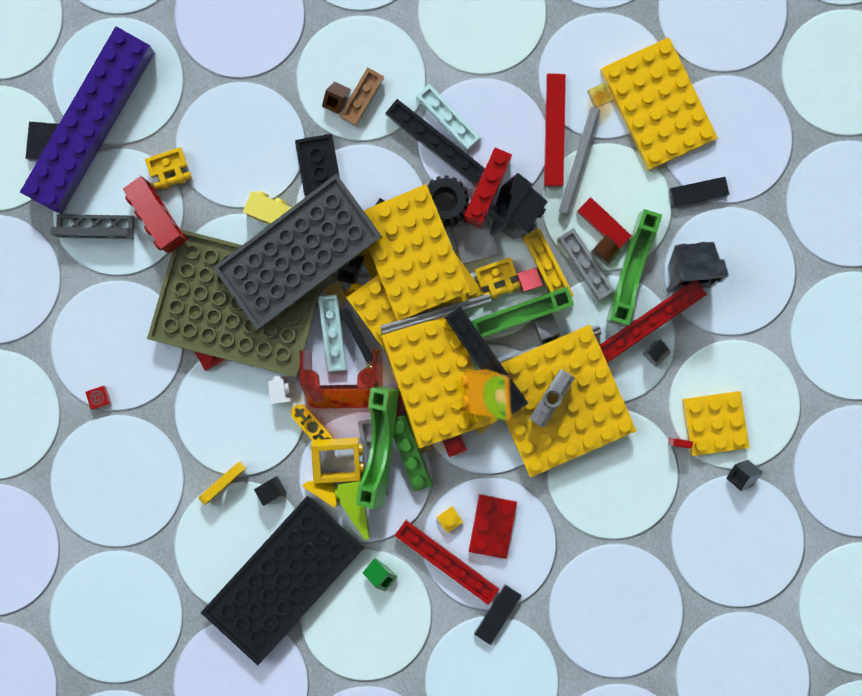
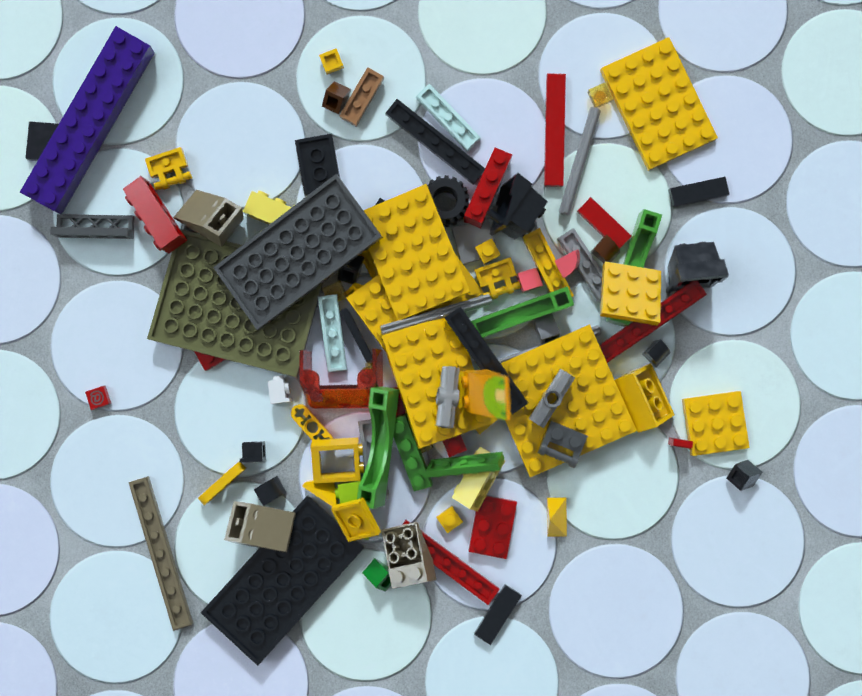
none -> dark tan tile [128,476,193,631]
none -> dark tan slope [174,190,244,247]
none -> dark tan slope [224,501,296,552]
none -> black panel [239,441,266,463]
none -> yellow plate [319,48,344,75]
none -> yellow tile [331,498,381,542]
none -> dark tan slope [382,522,437,589]
none -> bright green plate [425,452,504,478]
none -> light grey piece [435,366,460,428]
none -> light yellow brick [452,447,505,512]
none -> yellow plate [475,238,501,265]
none -> dark grey plate [538,420,588,468]
none -> yellow slope [547,497,567,537]
none -> coral brick [555,249,580,278]
none -> yellow plate [600,261,661,326]
none -> yellow slope [615,363,675,433]

